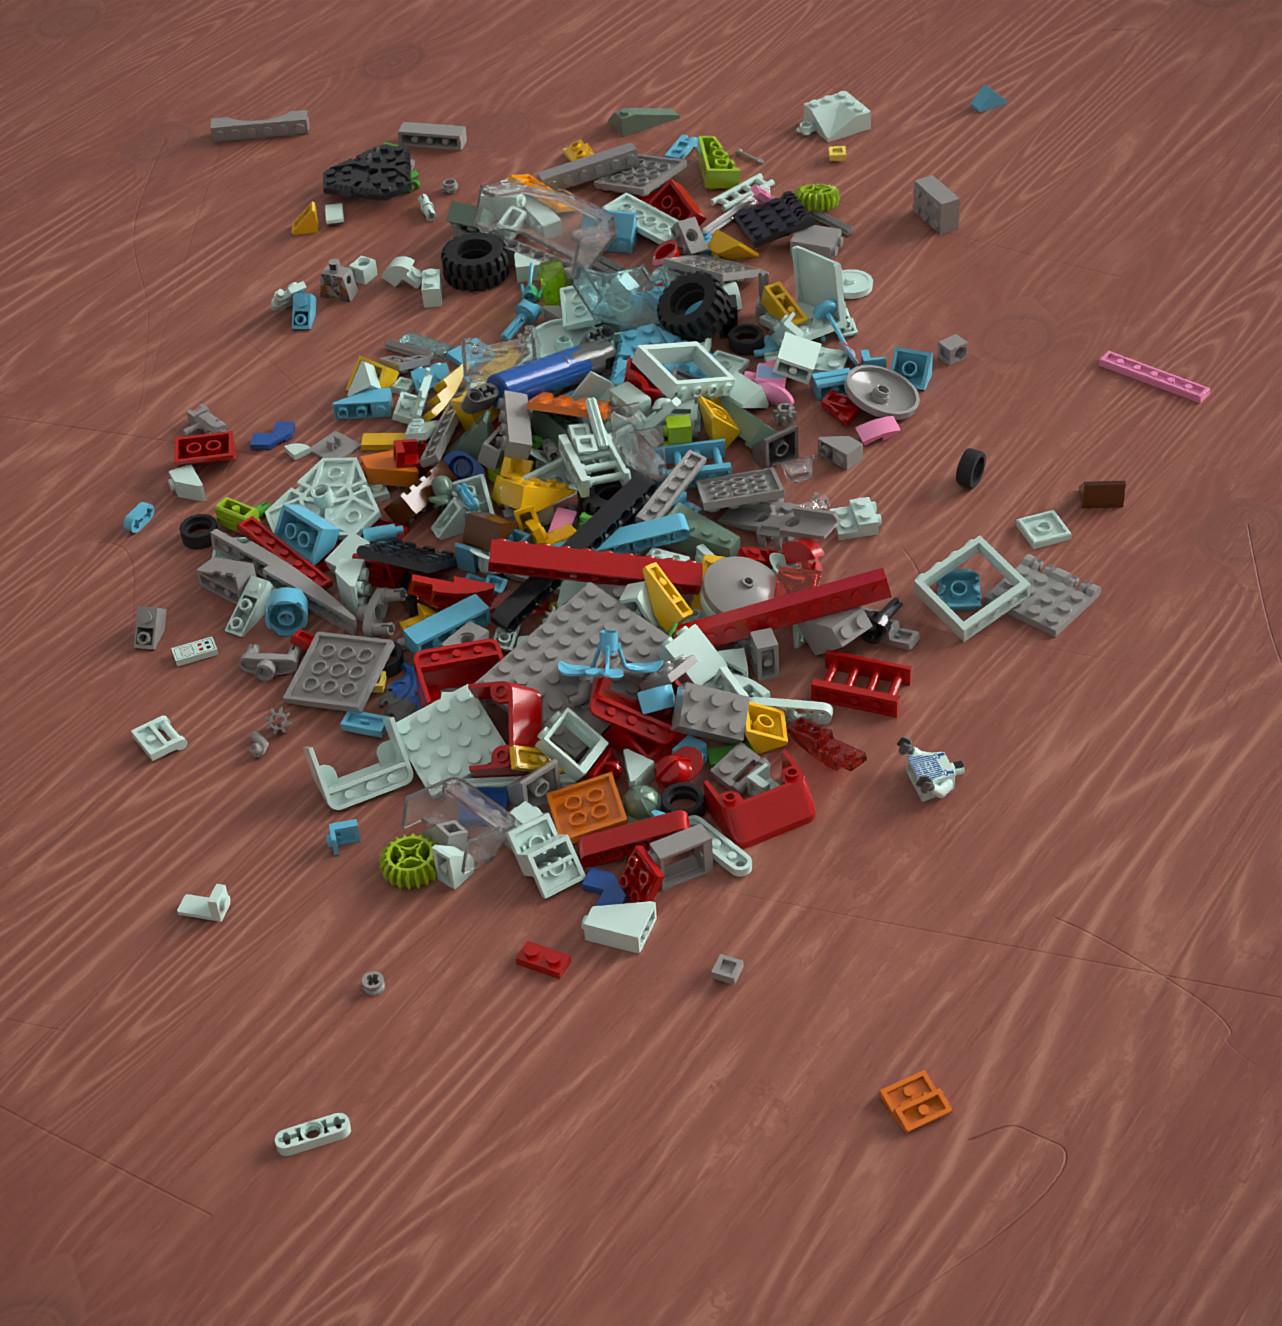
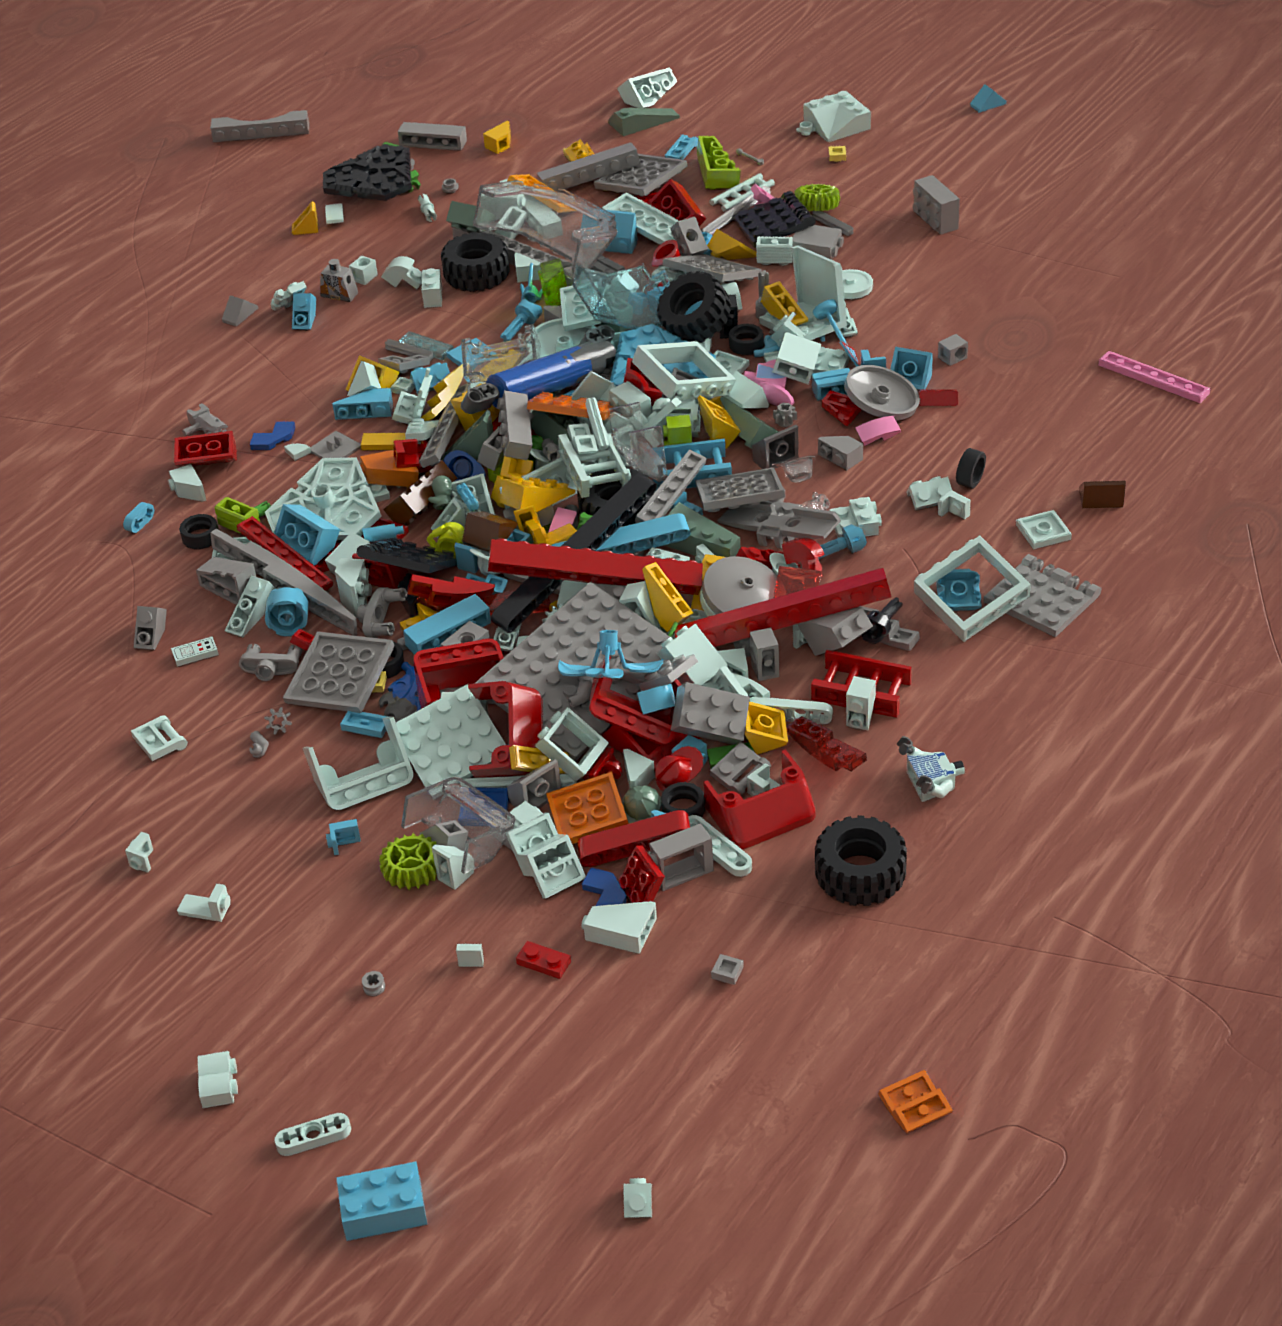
none -> light aqua bracket [125,832,153,873]
none -> light aqua brick [198,1051,238,1108]
none -> light grey slope [222,295,258,327]
none -> medium azure brick [336,1161,427,1241]
none -> neon yellow piece [427,522,464,556]
none -> light aqua tile [456,944,484,967]
none -> yellow slope [483,121,511,154]
none -> light aqua wedge [617,68,677,108]
none -> light aqua bracket [624,1178,652,1218]
none -> light aqua brick [756,236,793,265]
none -> black tyre [815,815,907,906]
none -> medium azure piece [818,524,867,559]
none -> light aqua slope [846,676,876,731]
none -> light aqua bracket [906,476,952,510]
none -> red slope [919,389,958,406]
none -> light aqua bracket [938,490,971,519]

